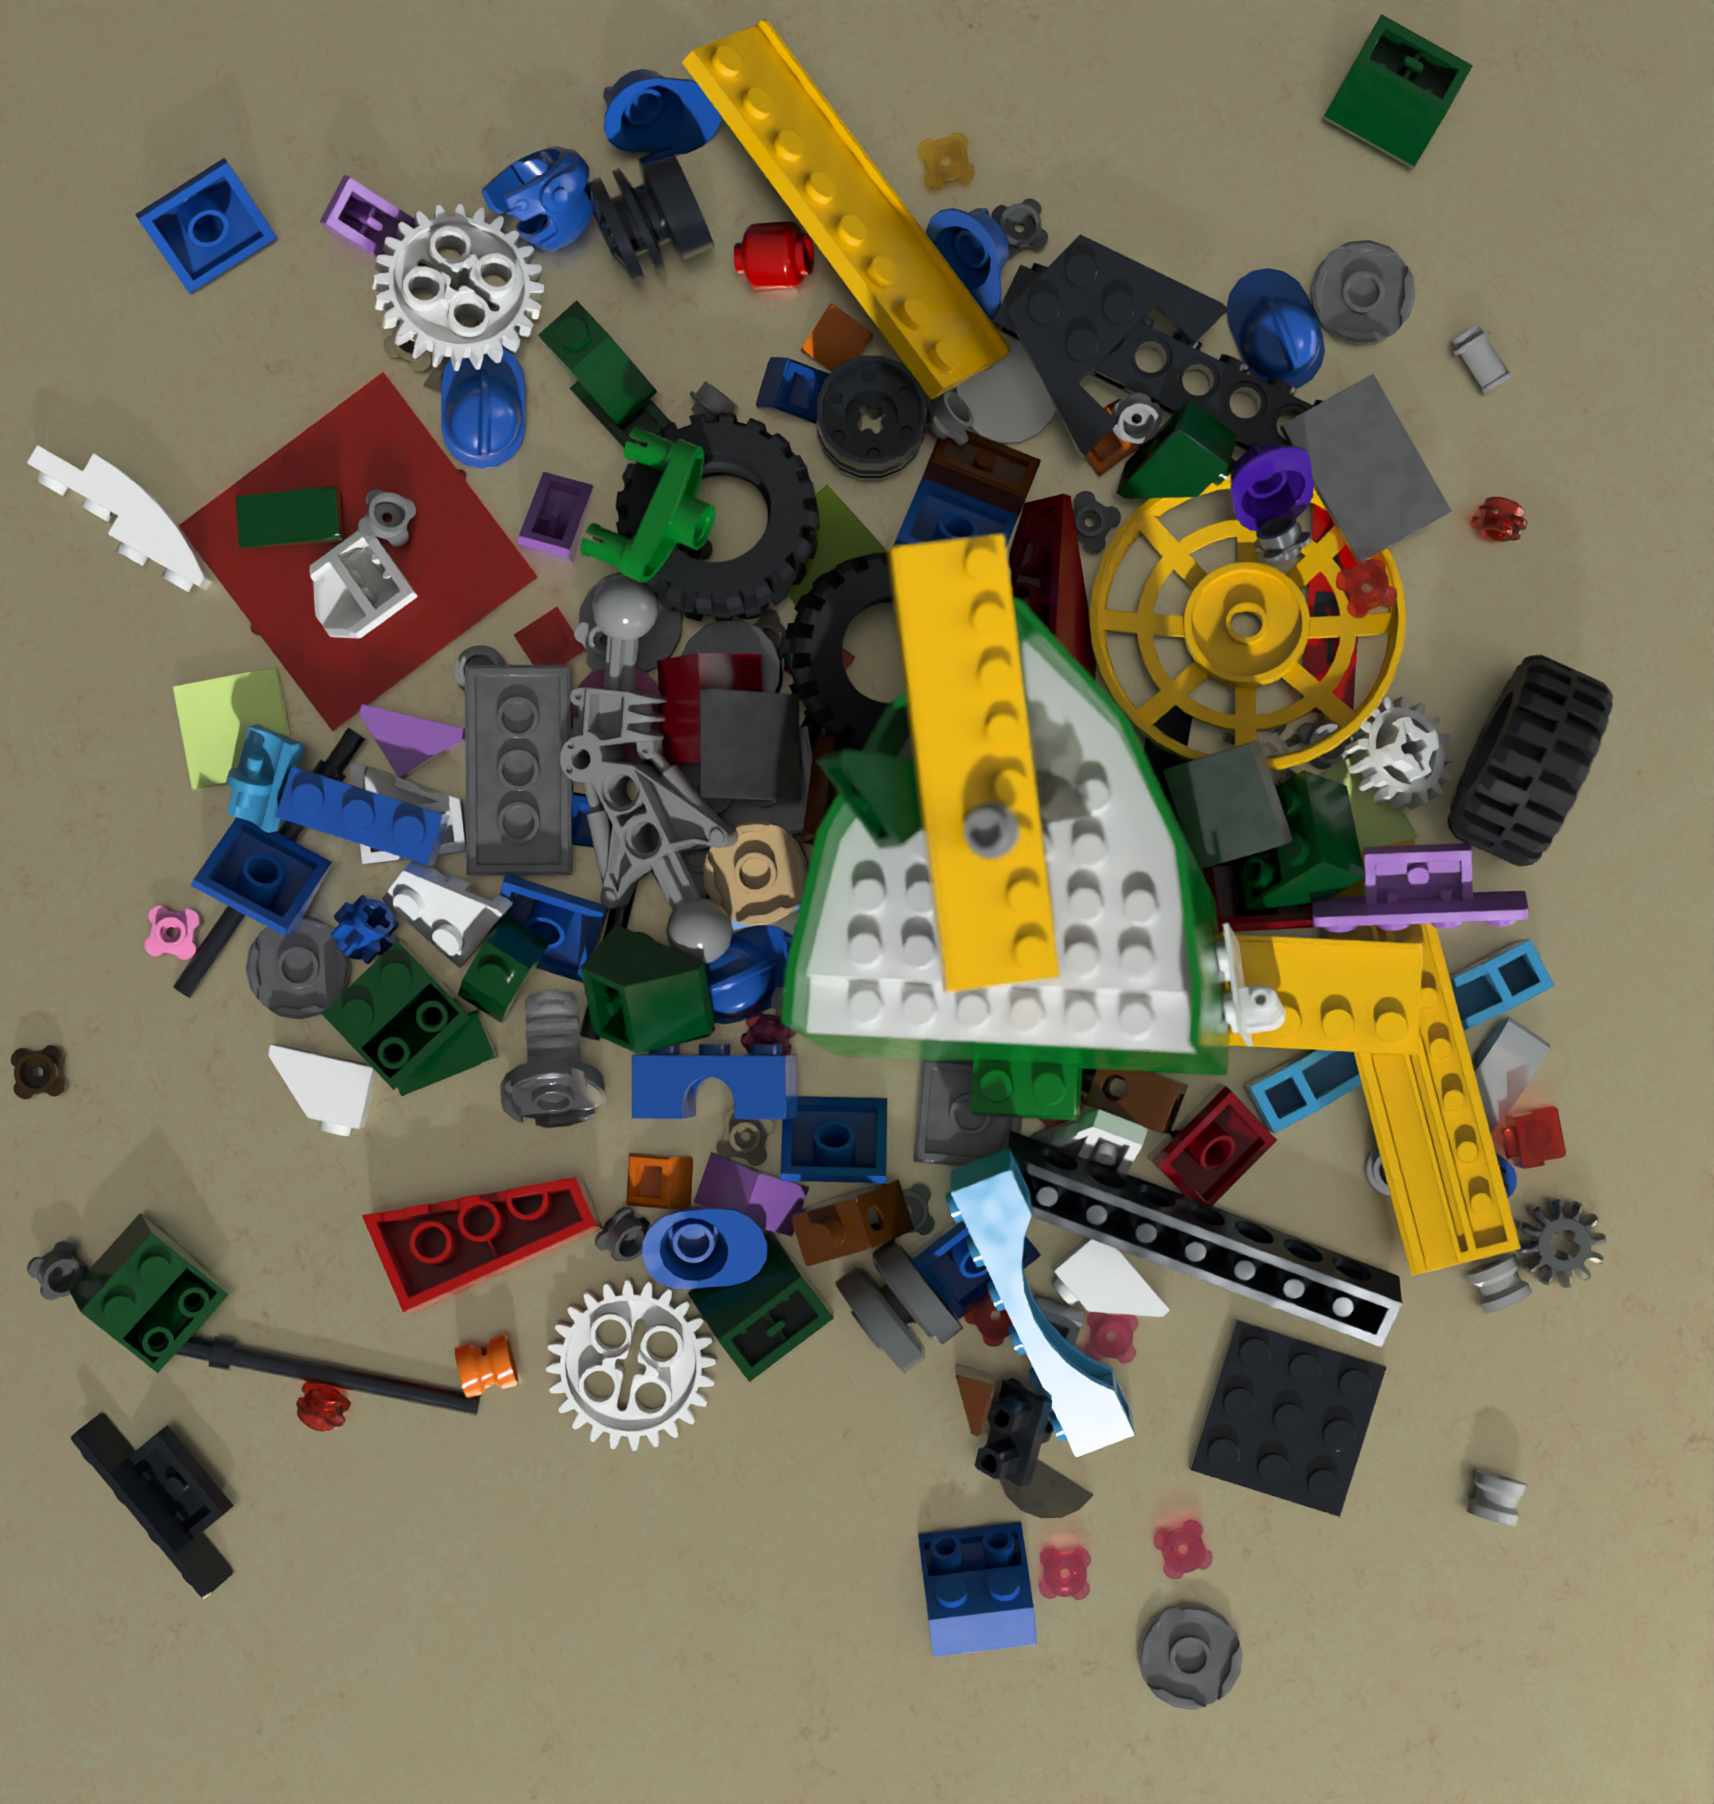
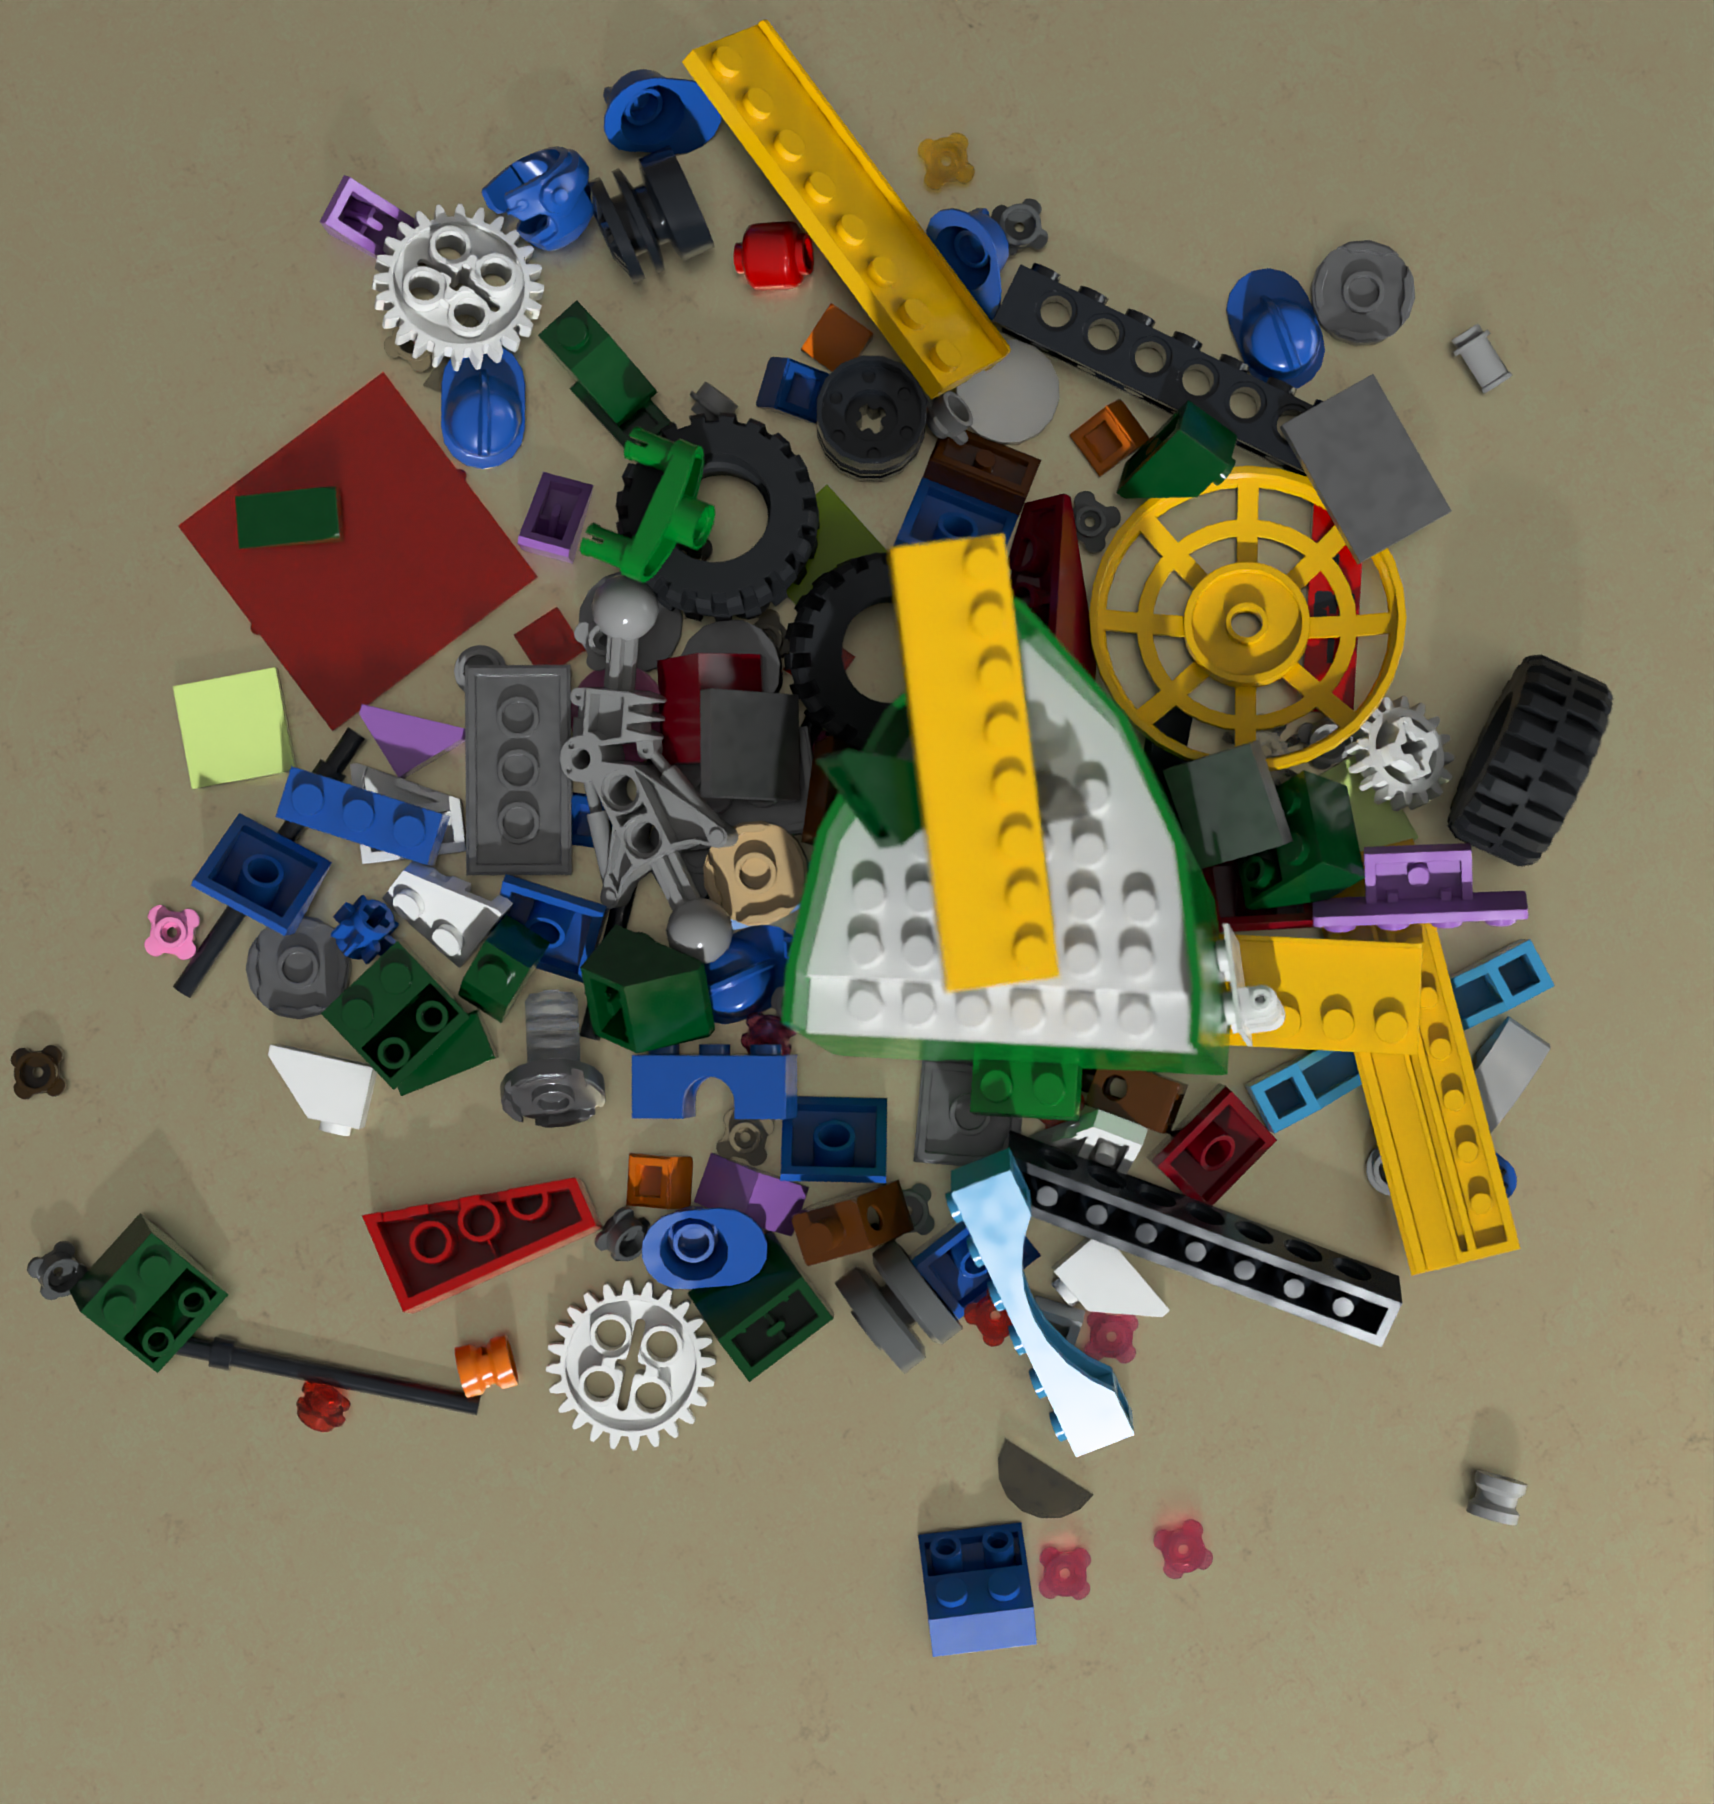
white slope [27,445,212,592] -> none
black bracket [71,1413,234,1598] -> none
blue slope [135,157,277,294] -> none
dark azure hips [226,724,305,833] -> none
white slope [310,530,418,639] -> none
light grey plate [358,489,416,547] -> none
reddish brown slope [955,1364,995,1436] -> none
light grey plate [964,802,1019,859] -> none
black hips [974,1378,1054,1488] -> none
black wing [1006,234,1228,458] -> none
light grey plate [1111,393,1163,444] -> none
flat silver tile [1137,1602,1243,1710] -> none
black plate [1189,1319,1387,1517] -> none
dark purple piece [1230,443,1314,531] -> none
dark grey plate [1253,515,1312,562] -> none
dark green slope [1323,14,1473,169] -> none
clear red plate [1336,559,1397,618] -> none
light grey wheel [1467,1253,1532,1313] -> none
clear red plate [1471,497,1528,542] -> none
clear red bracket [1501,1106,1566,1169] -> none
dark grey gear [1516,1198,1606,1288] -> none

